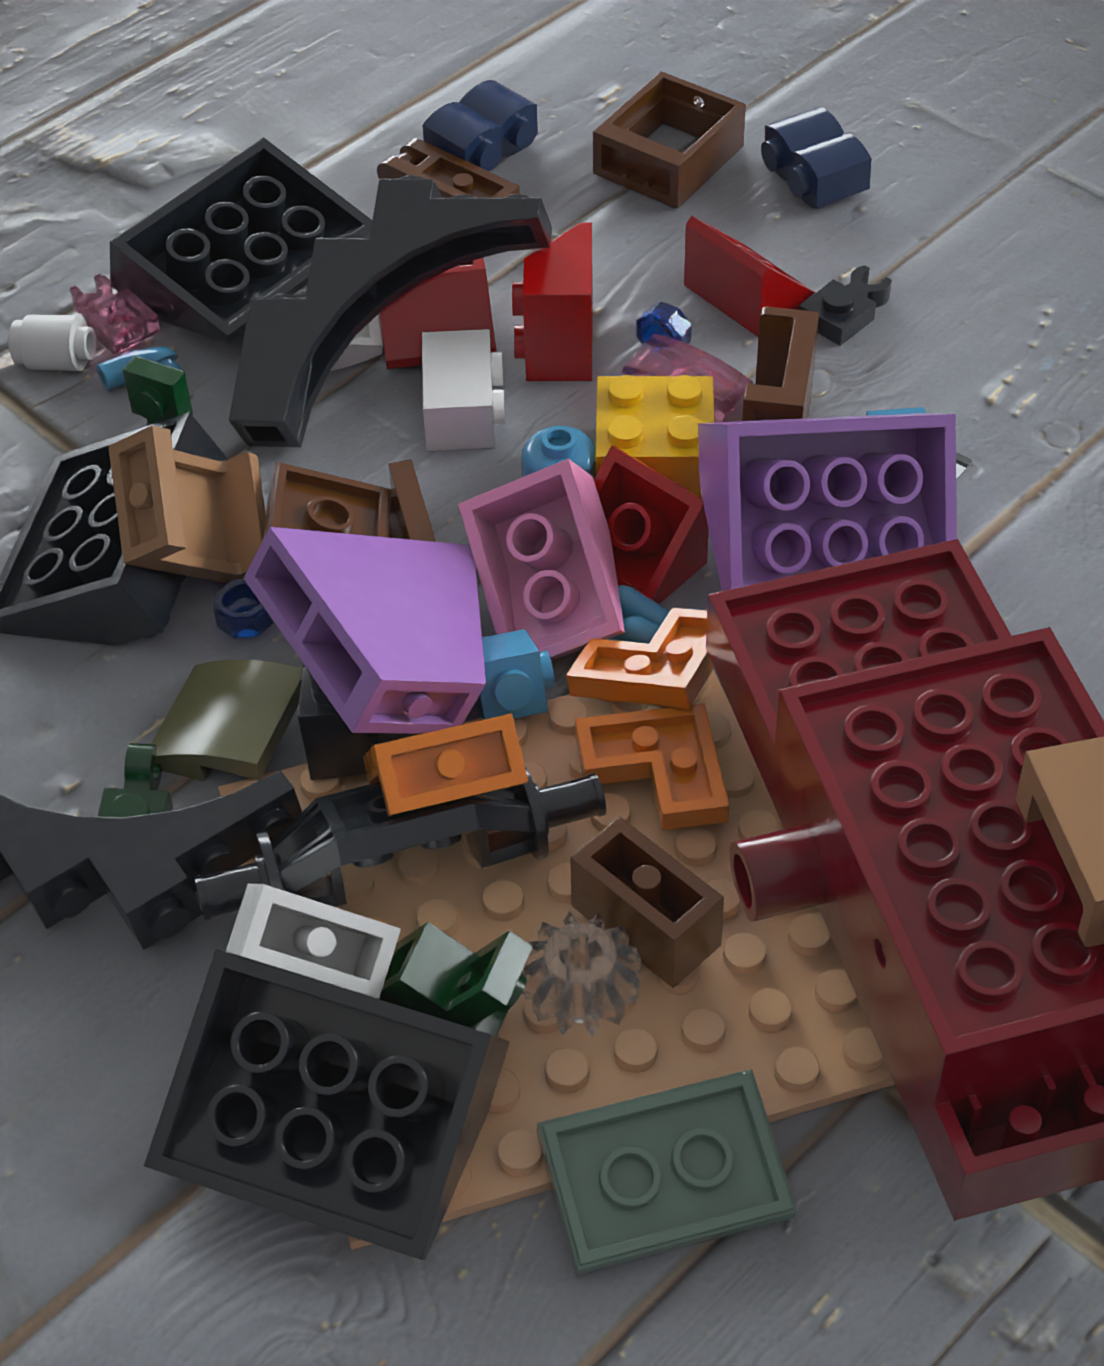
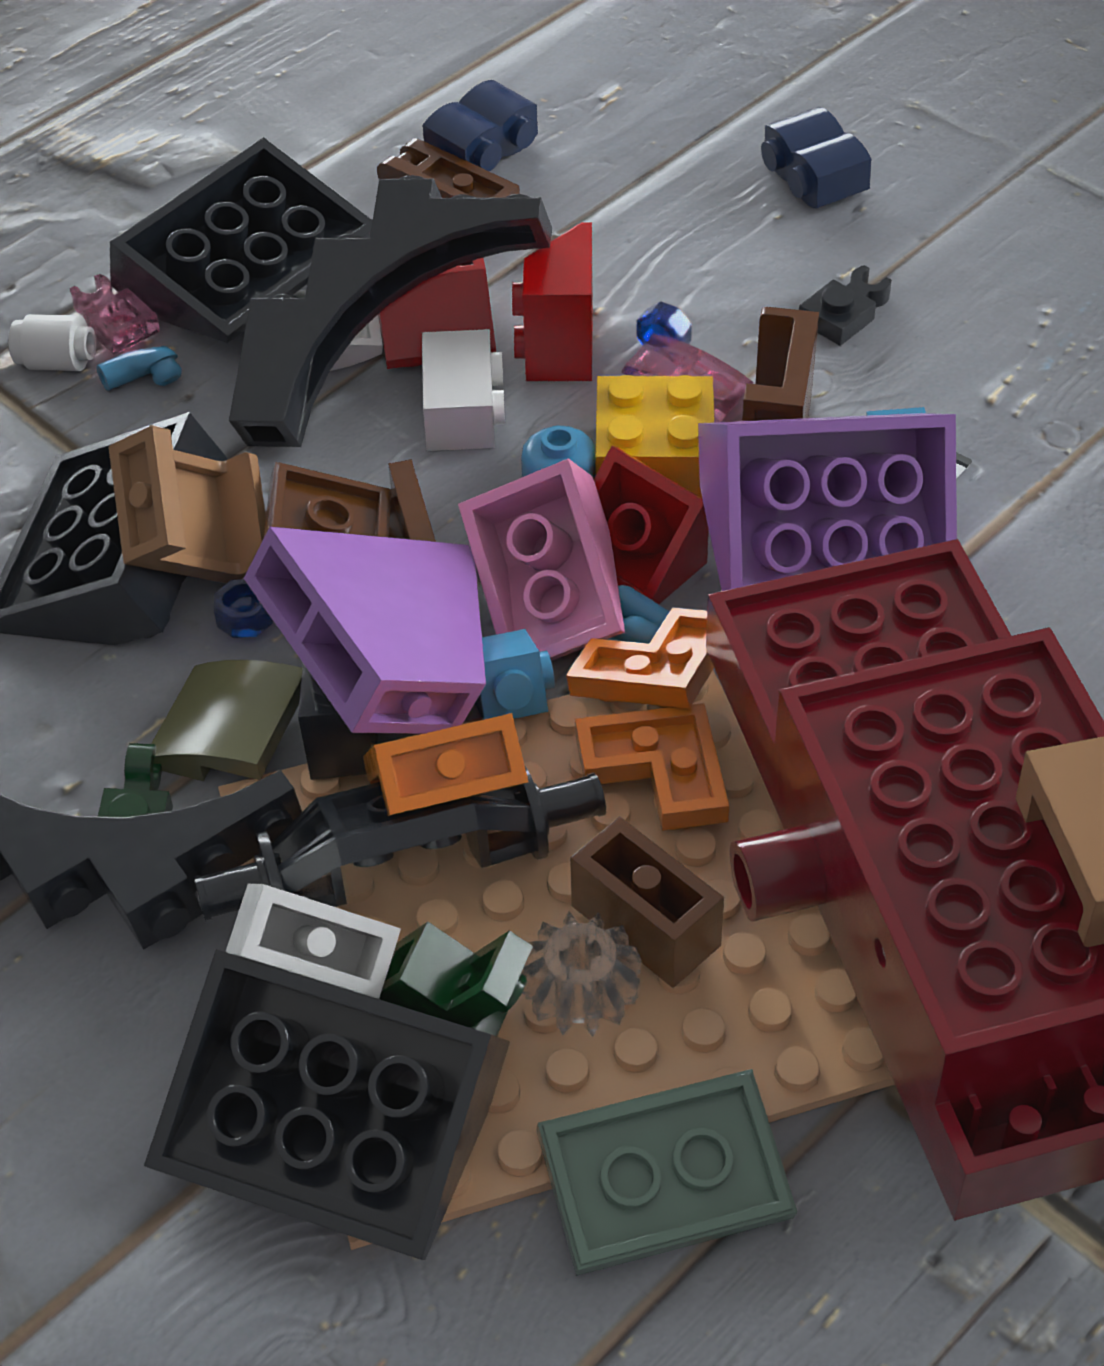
dark green plate [123,356,193,426] -> none
reddish brown window [593,71,746,209] -> none
red slope [684,215,816,337] -> none

